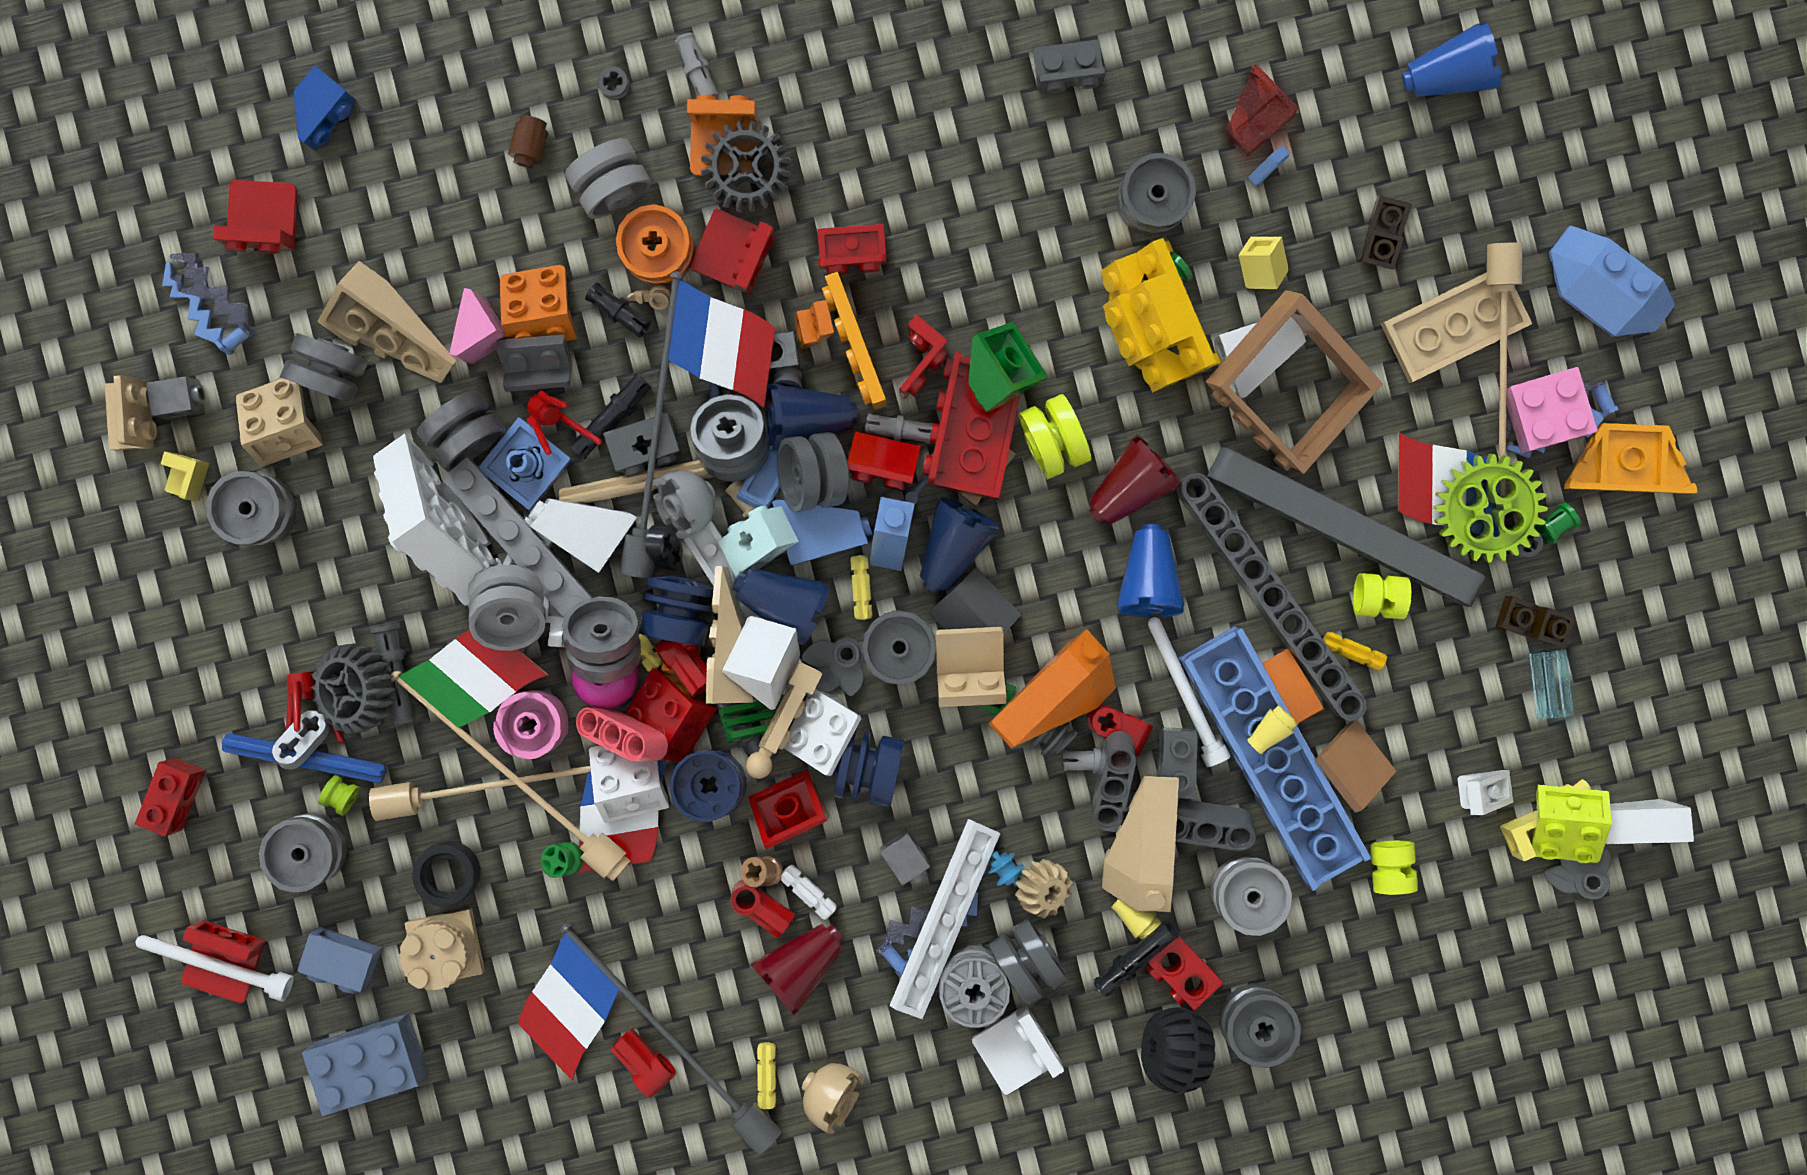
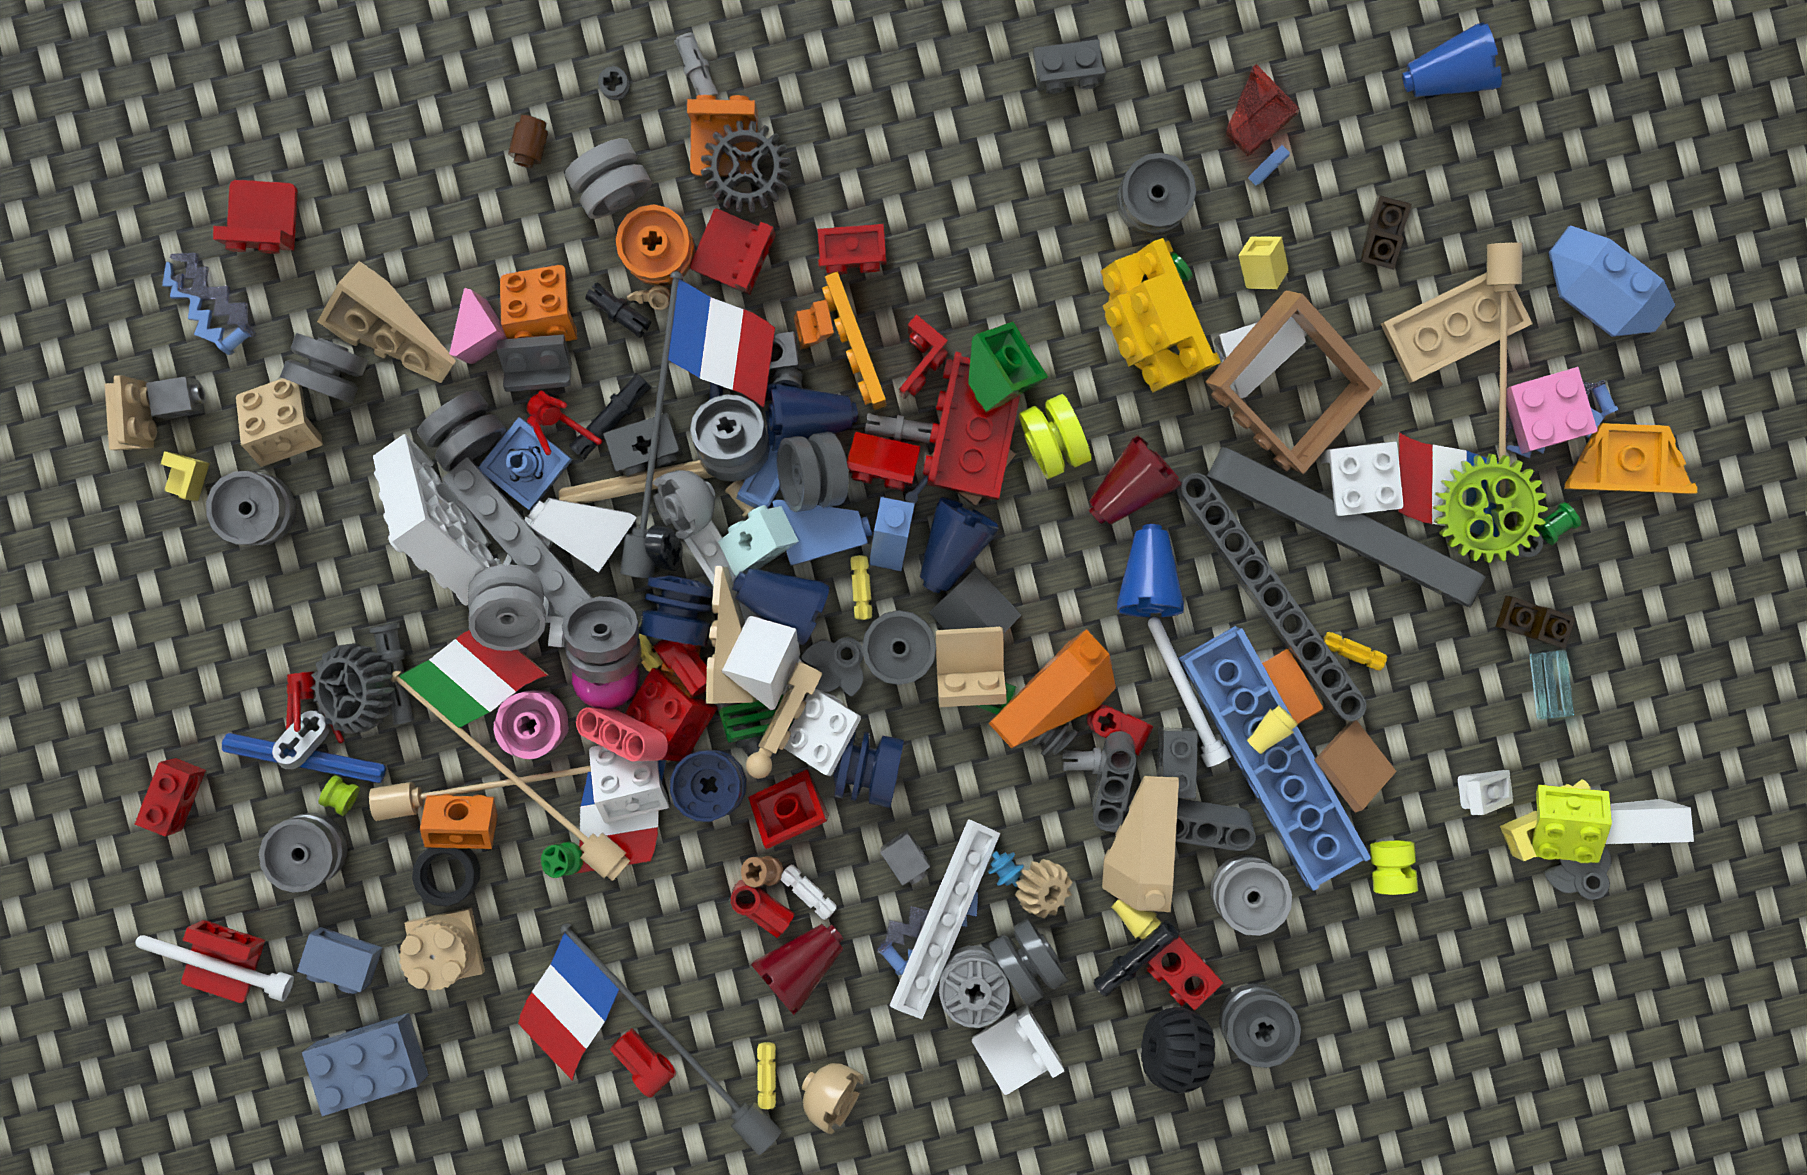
blue slope [294,66,356,151] -> none
neon yellow wheel [1353,573,1411,619] -> none
none -> orange brick [420,794,498,849]
none -> white bracket [1321,442,1403,516]

